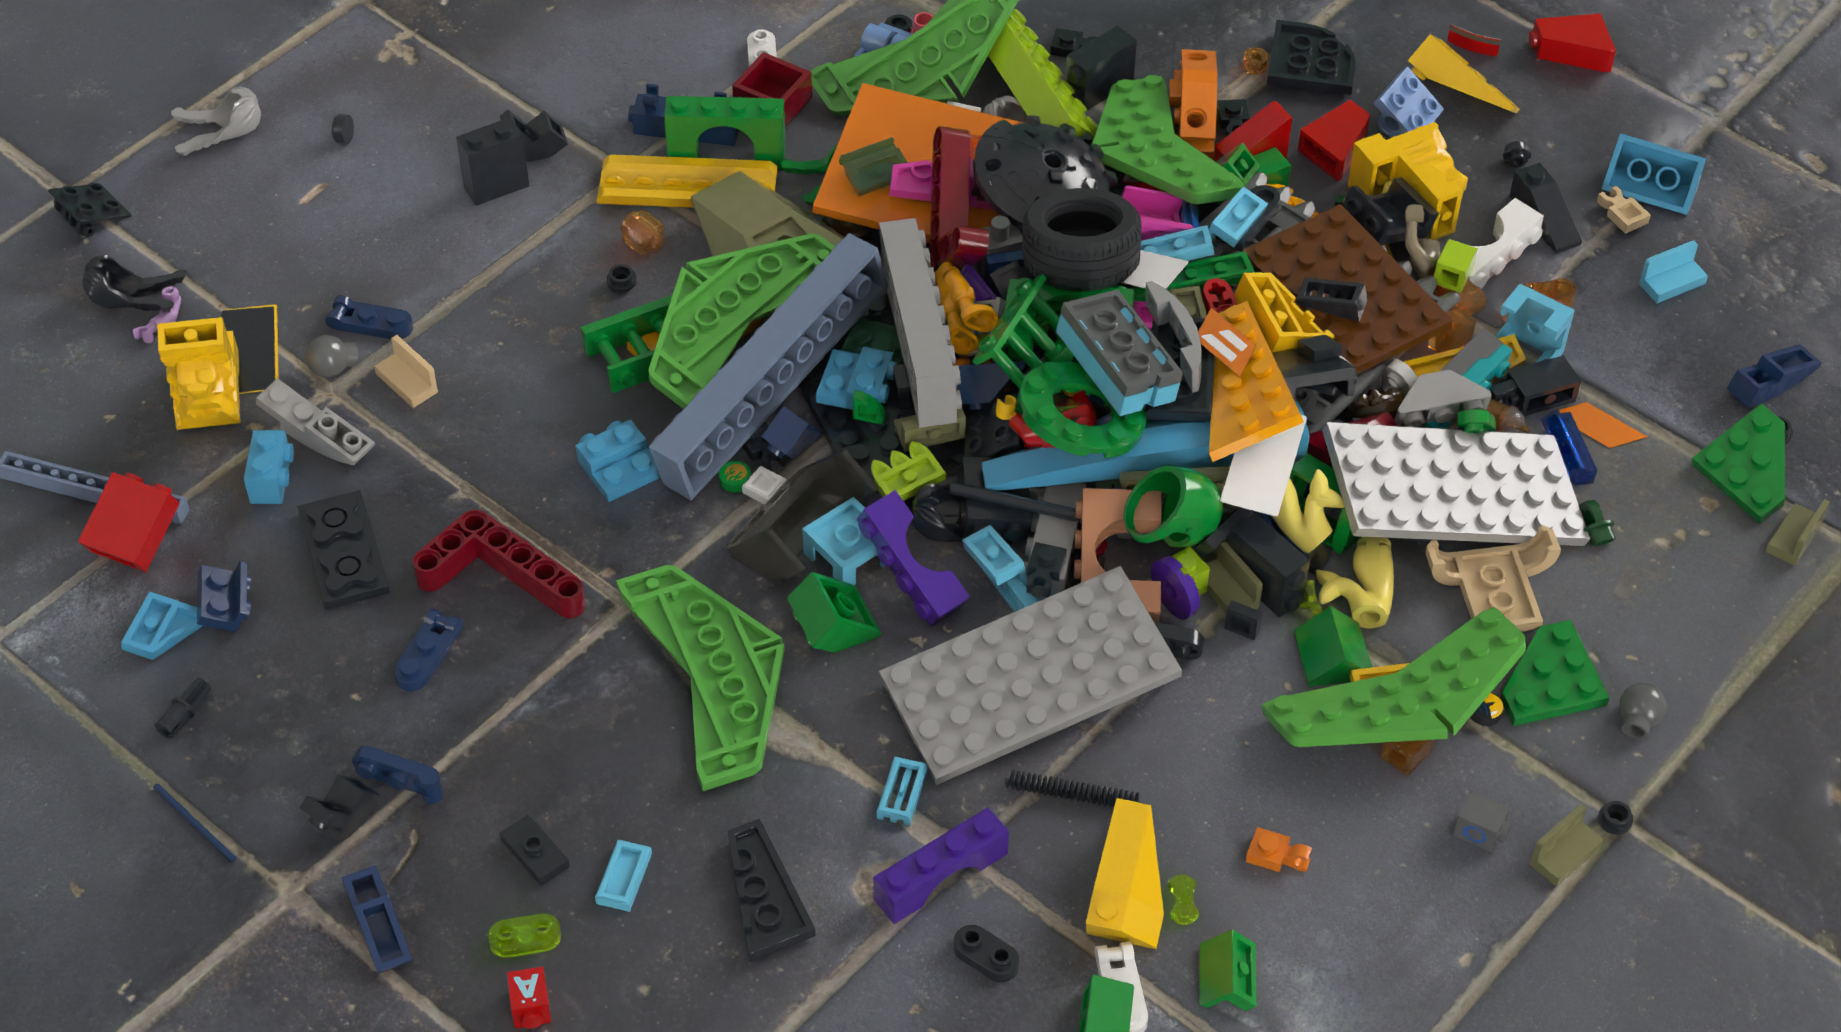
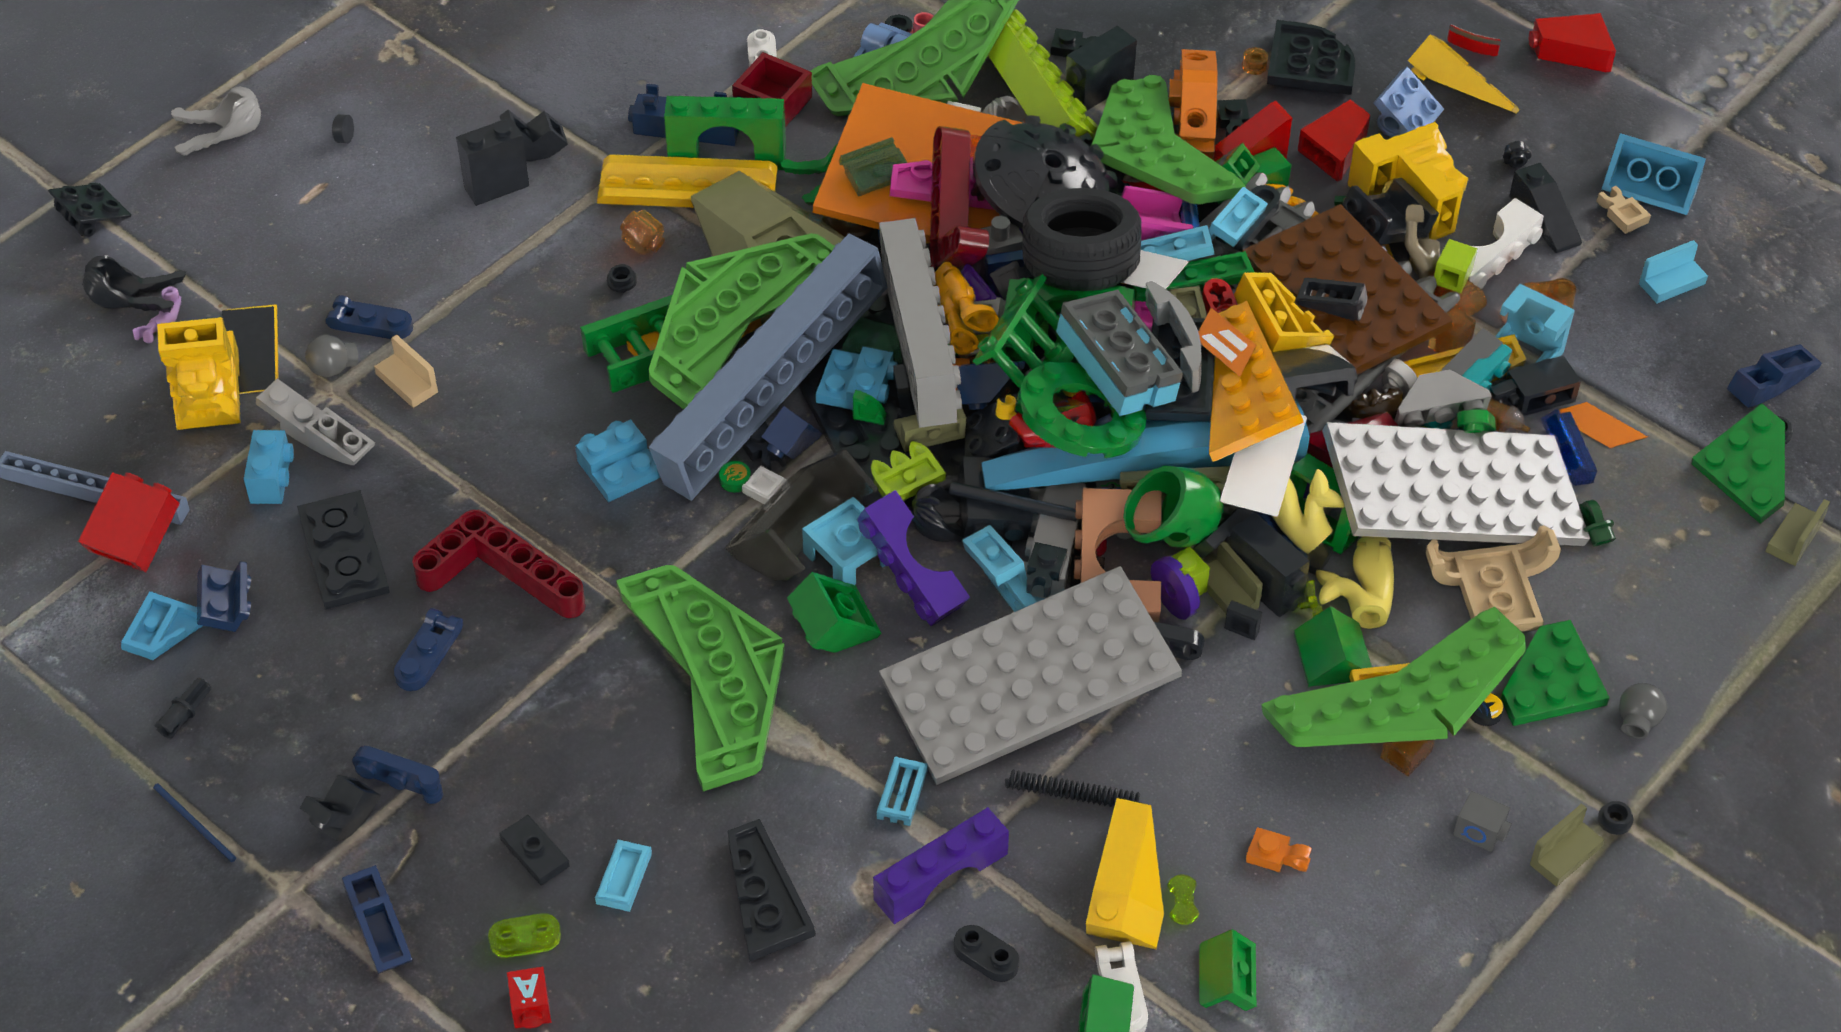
black tile [1297,335,1342,362] -> none

